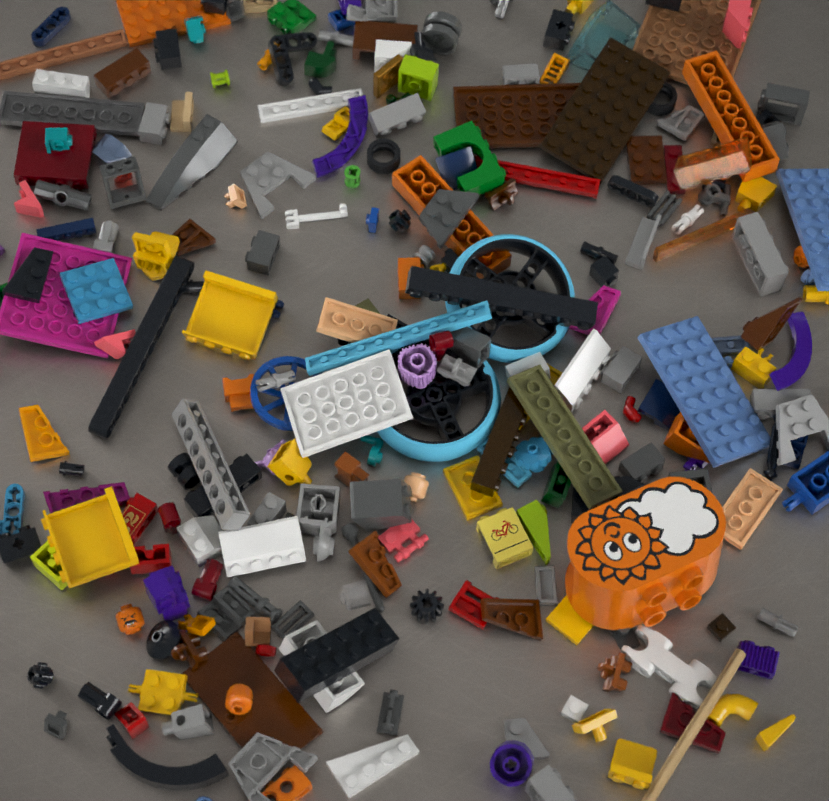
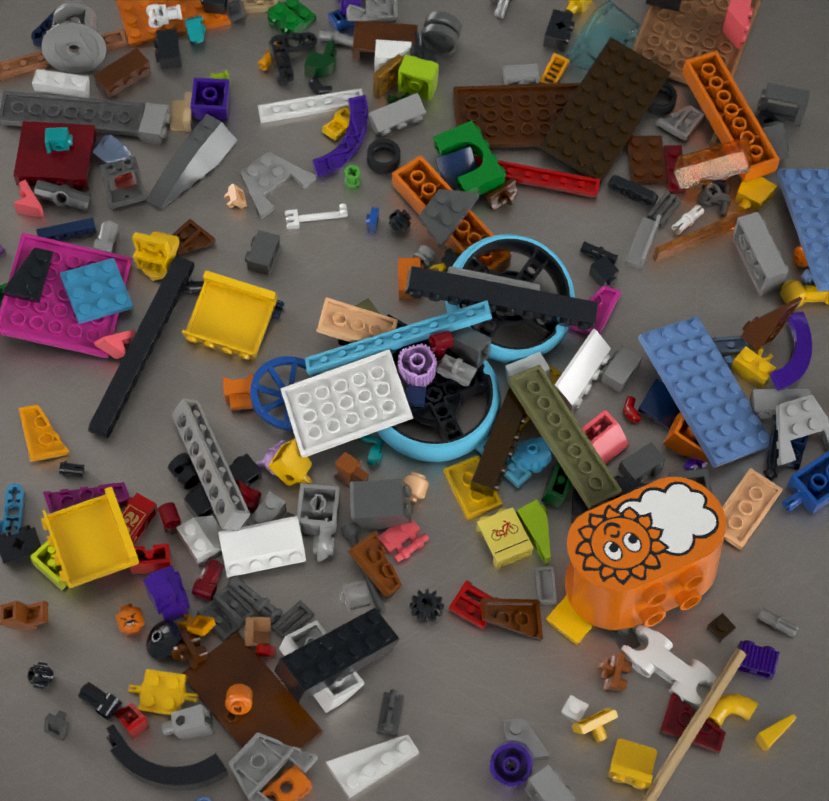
light grey pin [256,370,296,392] -> none
none -> dark orange brick [0,601,48,630]
none -> light grey piece [41,2,106,74]
none -> white connector [146,4,182,28]
none -> dark purple brick [190,78,231,121]
none -> dark red piece [234,479,262,514]
none -> dark blue tile [406,385,426,407]
none -> light grey axle [447,267,540,291]
none -> yellow head [780,279,808,308]

